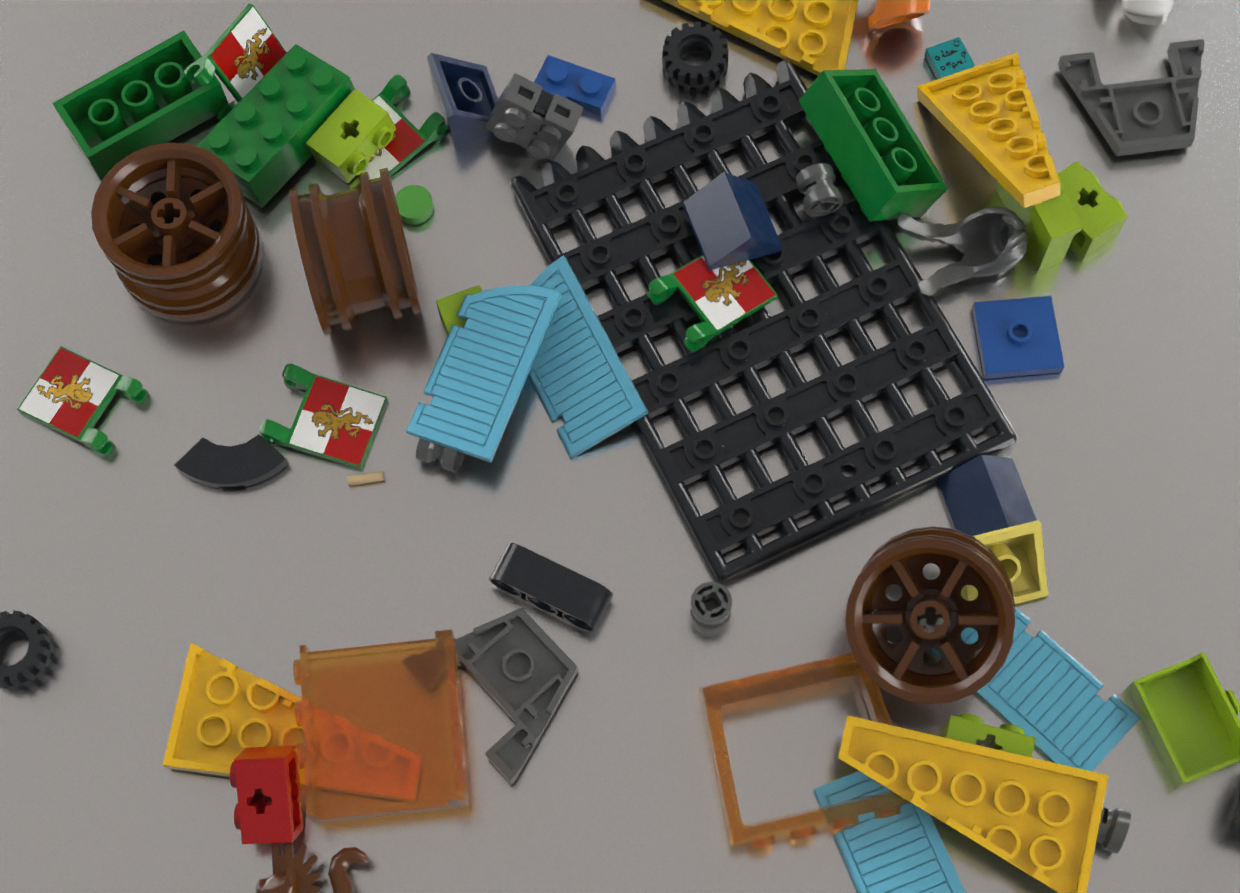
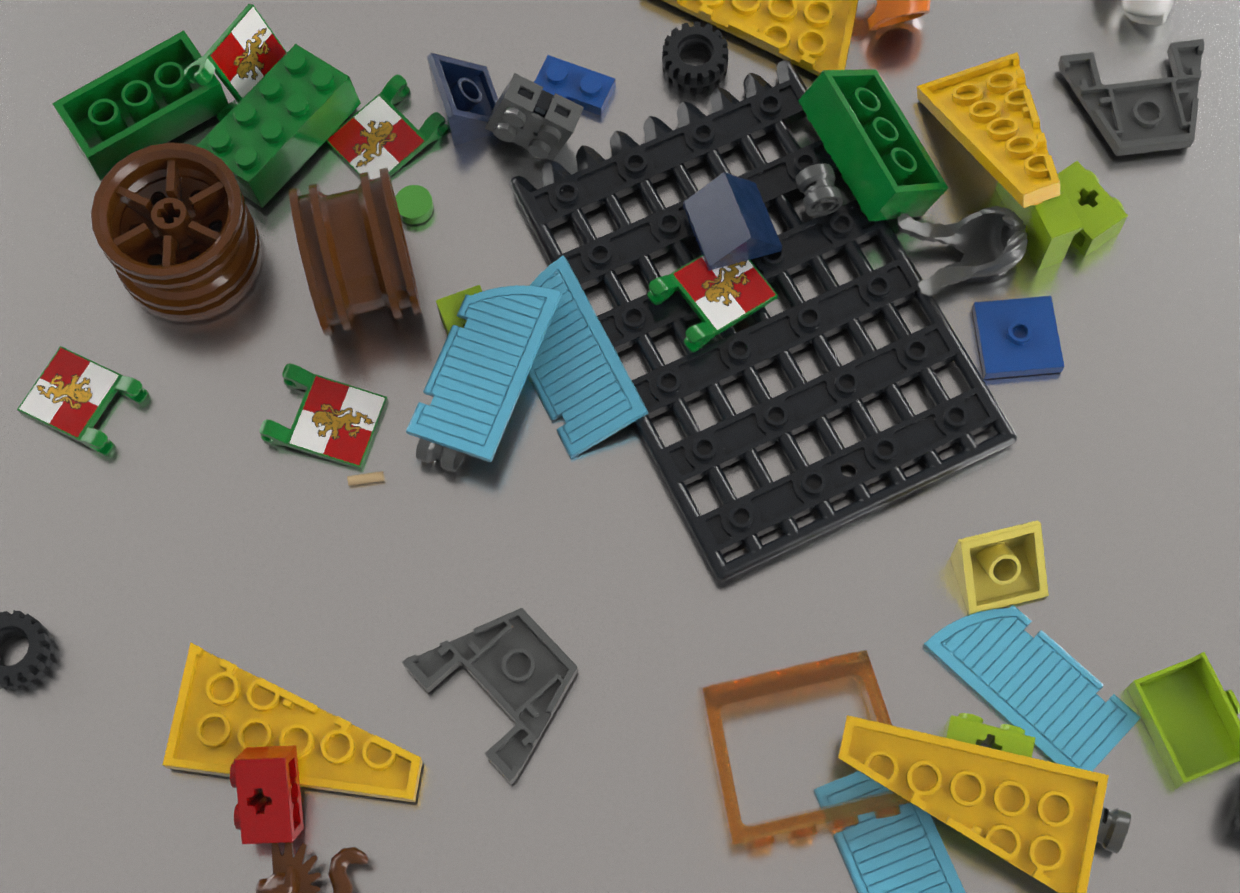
black tile [174,434,289,488] -> none
clear orange panel [293,629,469,823] -> none
lime brick [306,88,396,184] -> none
black beam [489,543,613,632] -> none
dark grey wheel [690,582,732,633] -> none
reddish brown wheel [845,526,1015,705] -> none
teal tile [924,37,975,79] -> none
dark blue slope [936,454,1037,536] -> none

